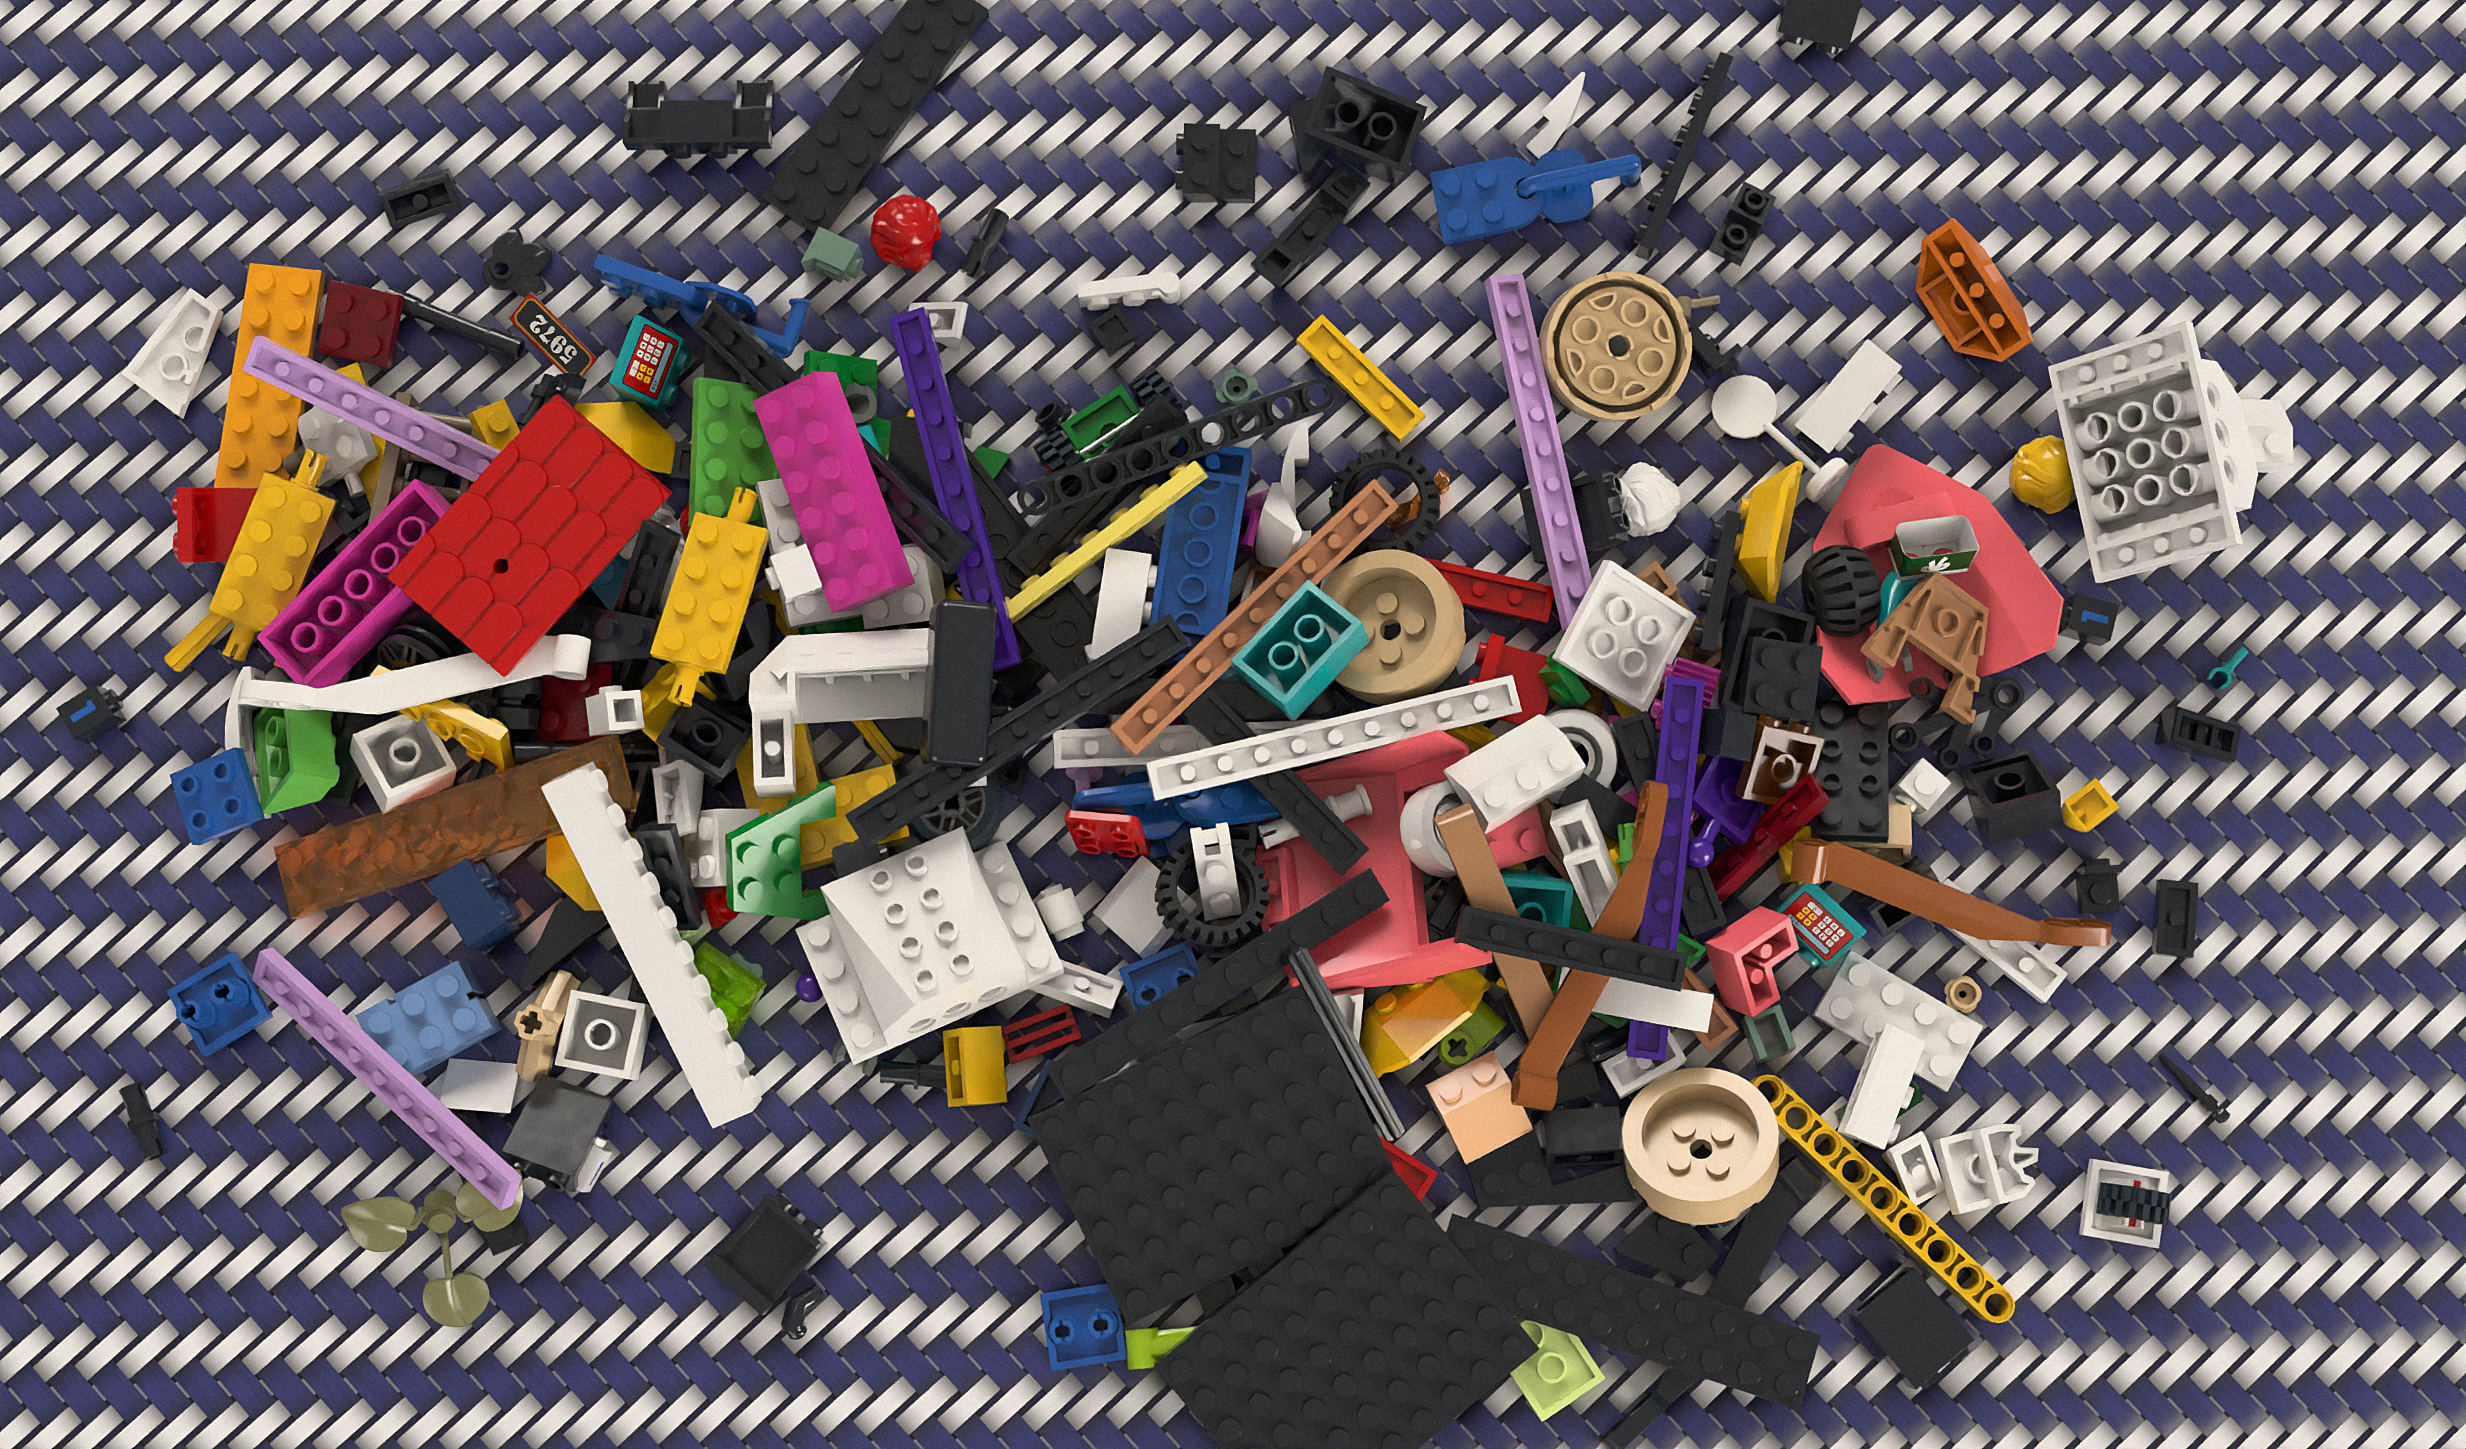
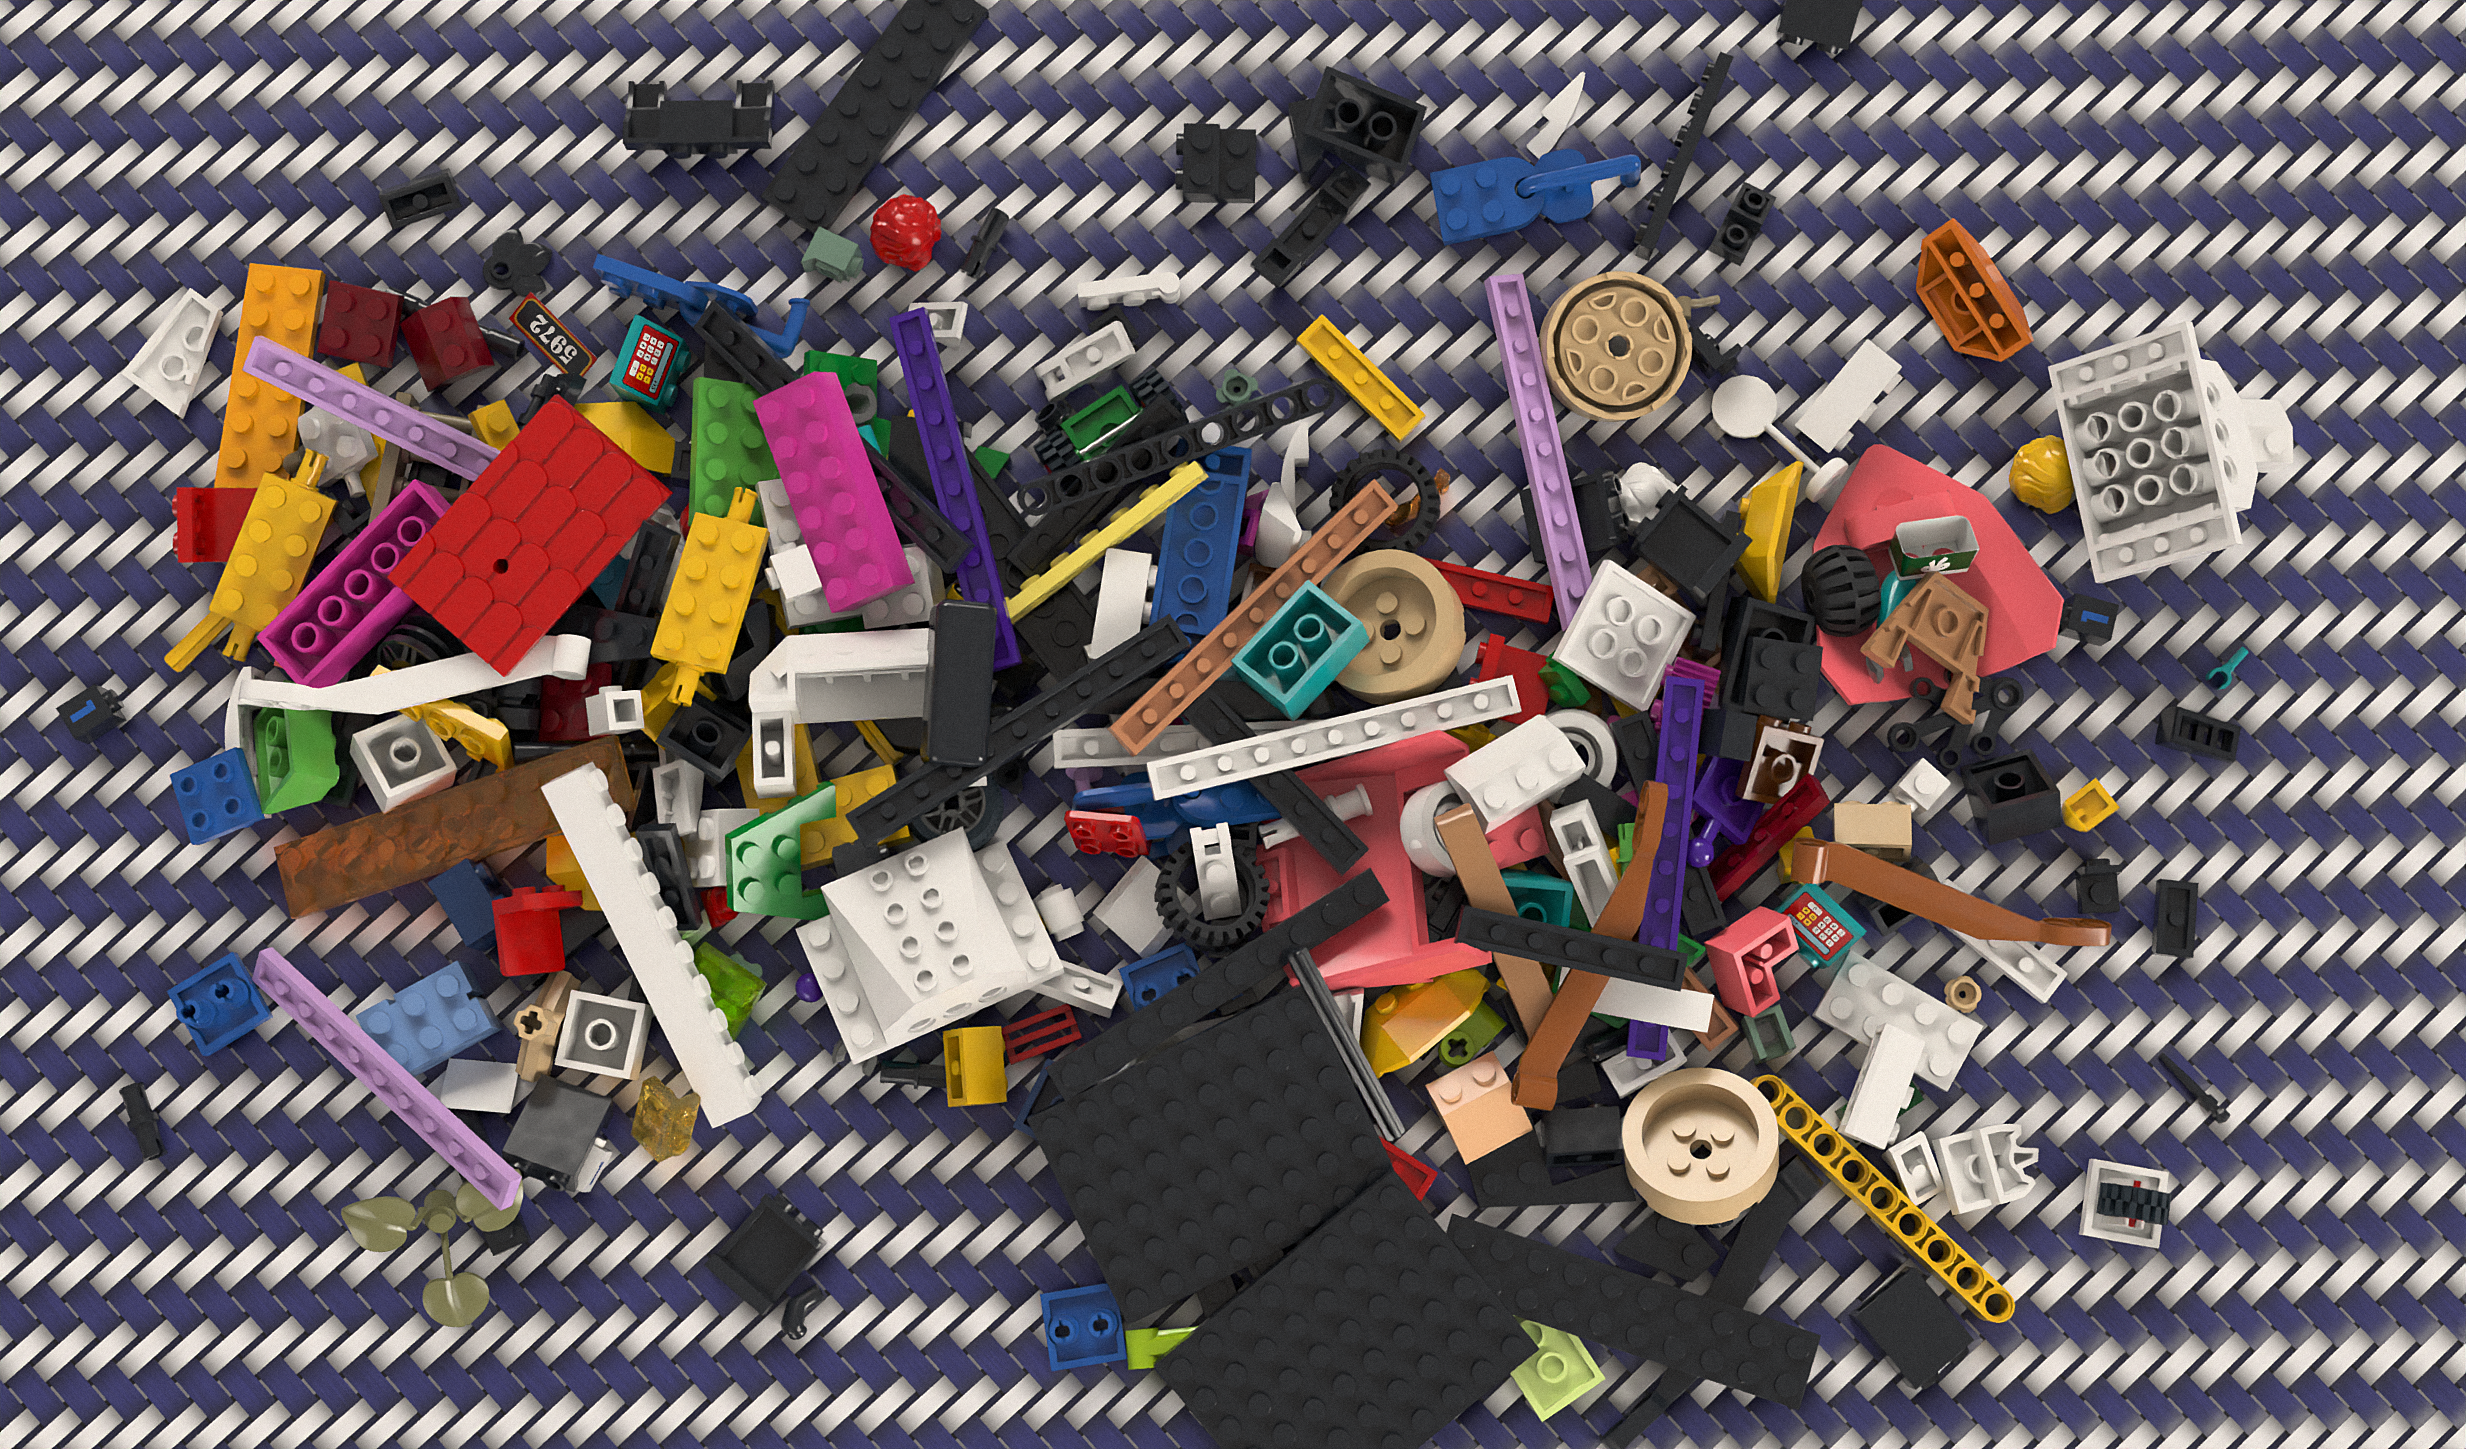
black plate [1810,700,1889,843] -> none
none -> dark red slope [400,297,495,392]
none -> red bracket [492,885,583,977]
none -> clear yellow bracket [631,1076,701,1163]
none -> white plate [1034,321,1137,402]
none -> black panel [1630,485,1753,605]

